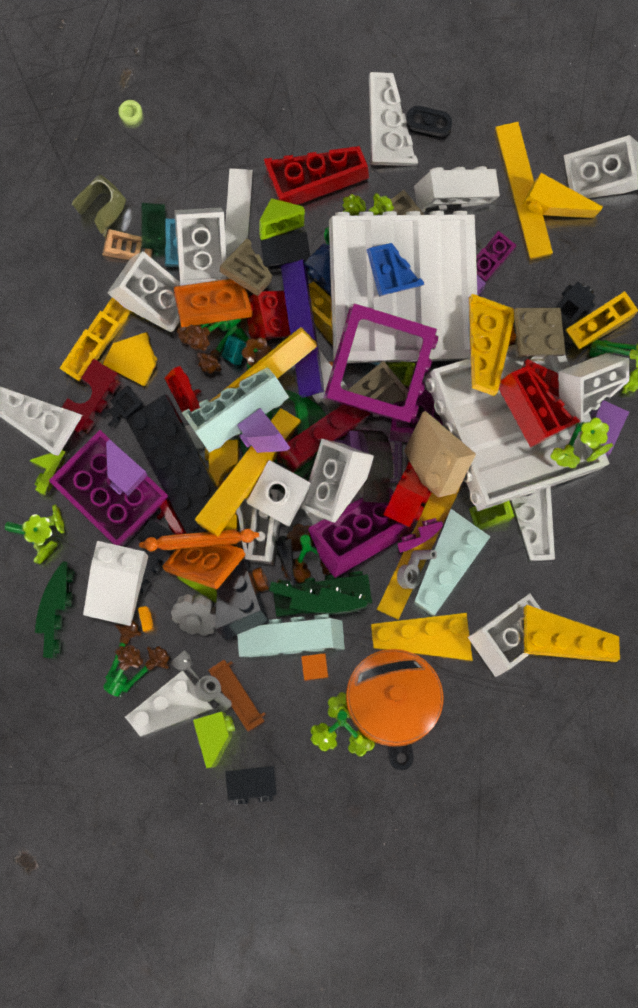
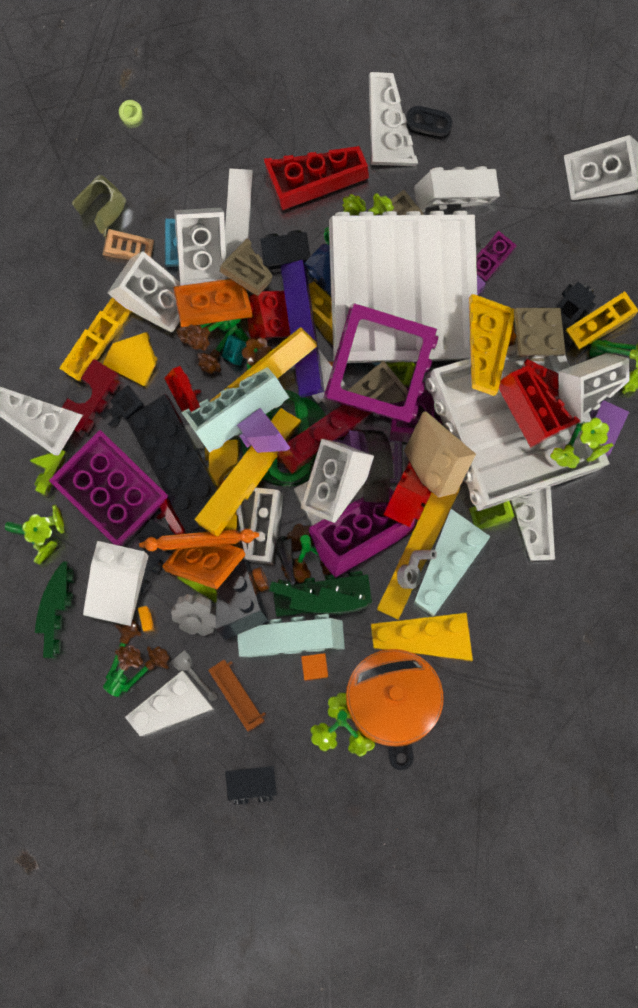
medium lavender slope [106,439,147,496] -> none
clear green plate [141,203,166,250] -> none
lime slope [193,712,235,769] -> none
light grey plate [195,675,232,713] -> none
white piece [246,460,312,526] -> none
lime slope [259,198,305,240] -> none
blue wing [366,243,424,297] -> none
magenta slope [397,518,443,553] -> none
white slope [468,594,541,677] -> none
yellow tile [495,122,553,261] -> none
yellow slope [523,173,603,218] -> none
yellow wing [523,604,620,662] -> none

